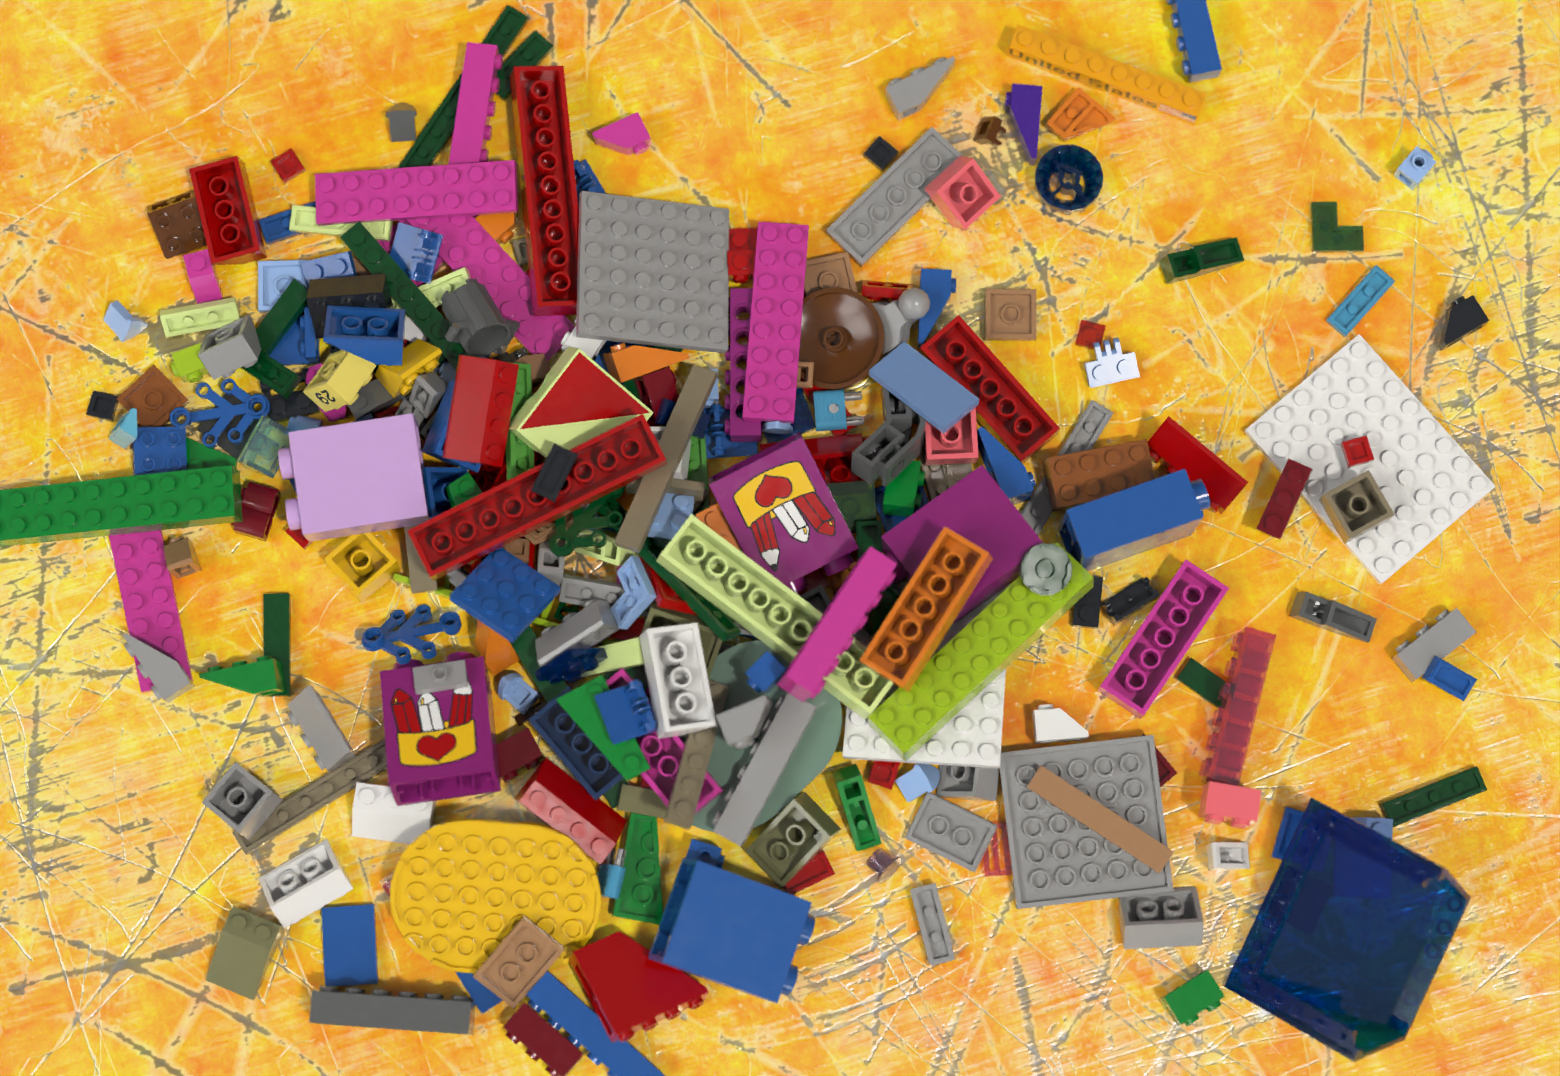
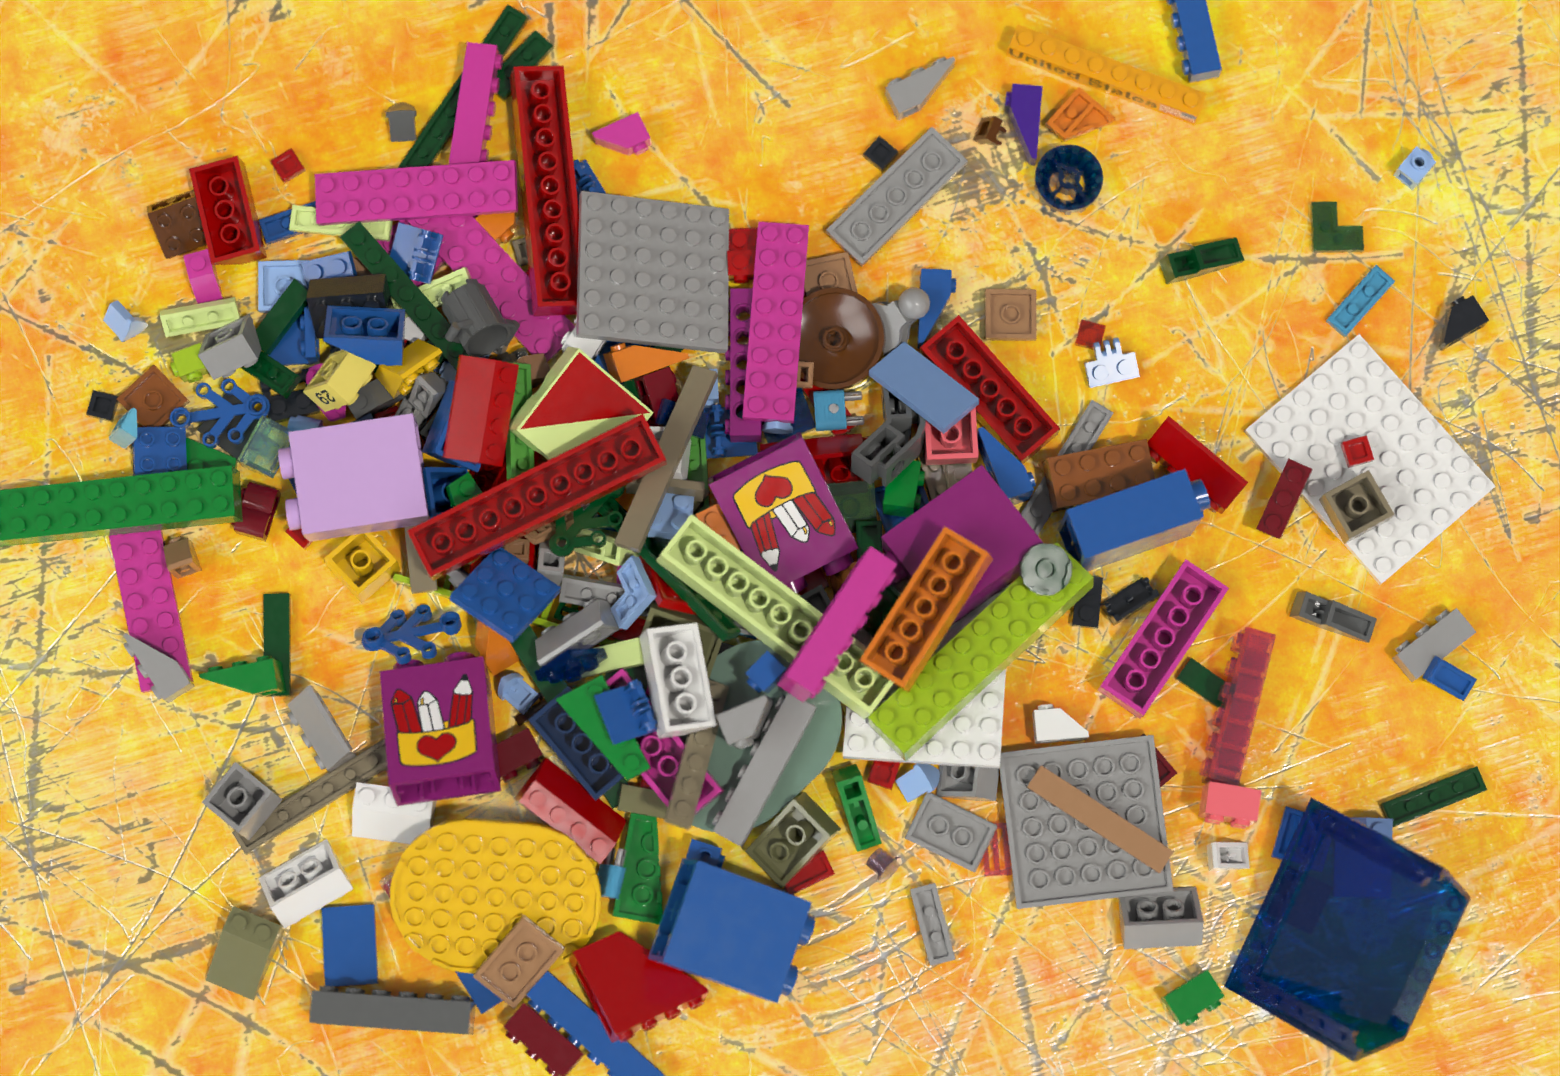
light grey plate [413,659,468,695] -> none
black tile [531,443,578,503] -> none
red plate [861,280,913,301] -> none
coral brick [924,156,1001,230] -> none

